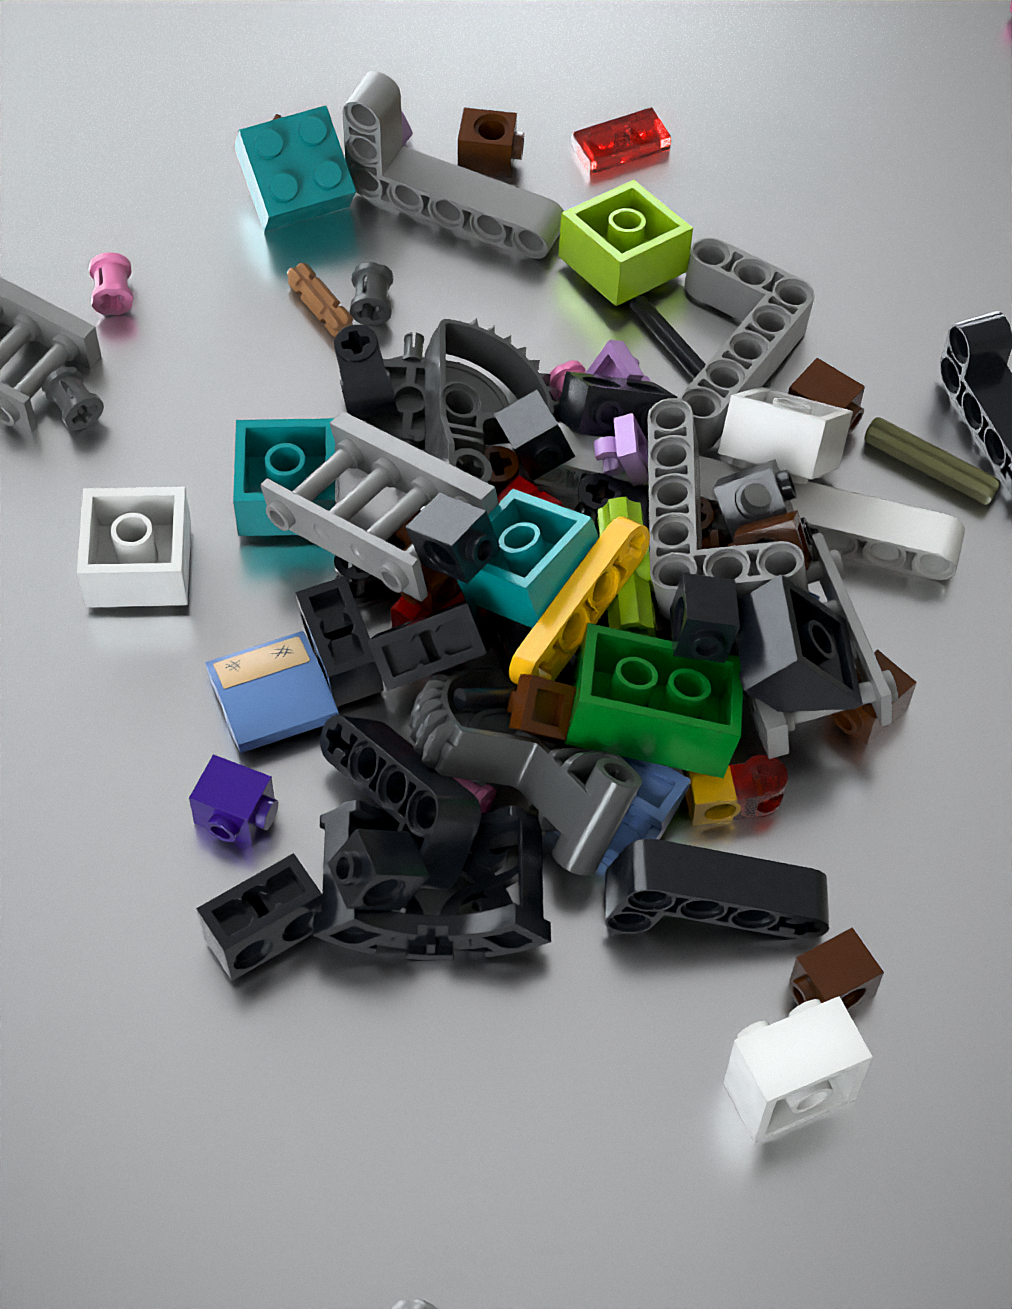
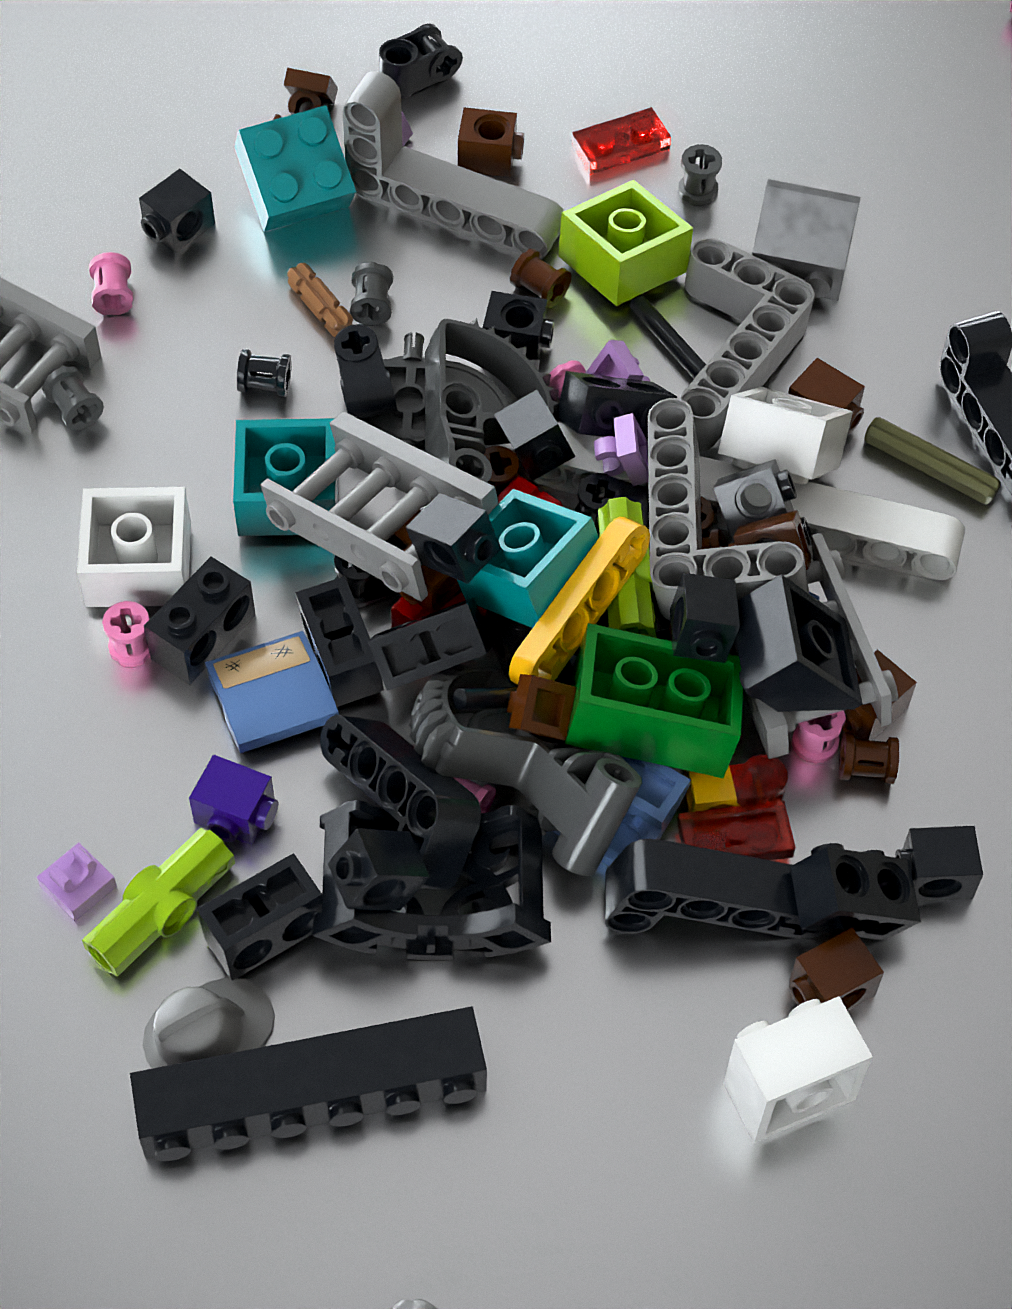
none -> lavender tile [37,842,117,921]
none -> lime piece [82,828,235,977]
none -> bright pink bush [102,601,150,668]
none -> black brick [130,1006,487,1161]
none -> black brick [139,168,215,253]
none -> light grey piece [142,977,275,1068]
none -> black brick [144,556,255,685]
none -> black bush [237,349,292,397]
none -> reddish brown tile [284,68,338,115]
none -> black piece [379,23,463,99]
none -> black brick [482,291,554,360]
none -> reddish brown bush [510,248,572,308]
none -> clear red plate [677,800,796,860]
none -> dark grey bush [678,144,722,206]
none -> flat silver slope [752,179,861,301]
none -> black brick [790,843,921,940]
none -> bright pink bush [792,710,846,764]
none -> reddish brown bush [839,733,899,785]
none -> black brick [895,826,983,901]

